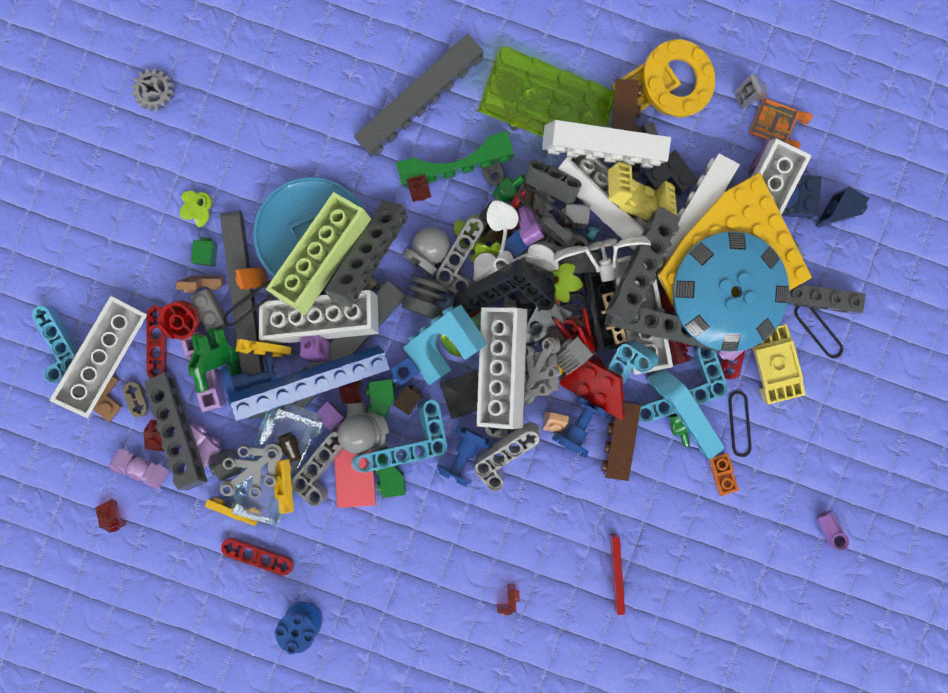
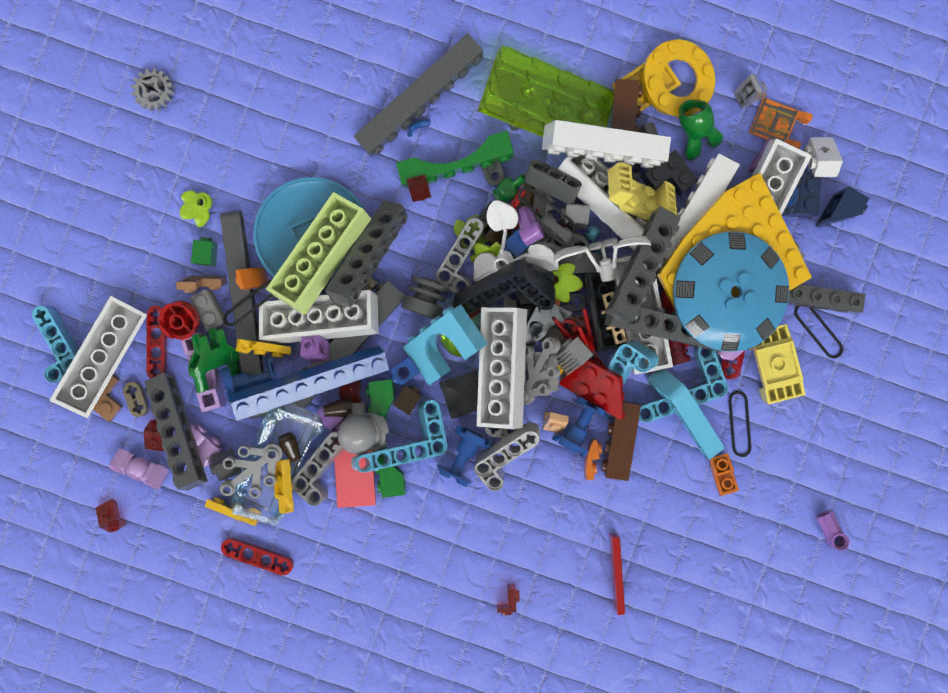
blue piece [275,601,323,654] -> none
light grey tile [402,227,450,276] -> none
green piece [668,413,690,447] -> none
none -> dark brown cone [323,398,352,417]
none -> blue piece [407,119,430,137]
none -> orange slope [584,438,602,480]
none -> green piece [678,100,723,161]
none -> white brick [804,137,843,177]

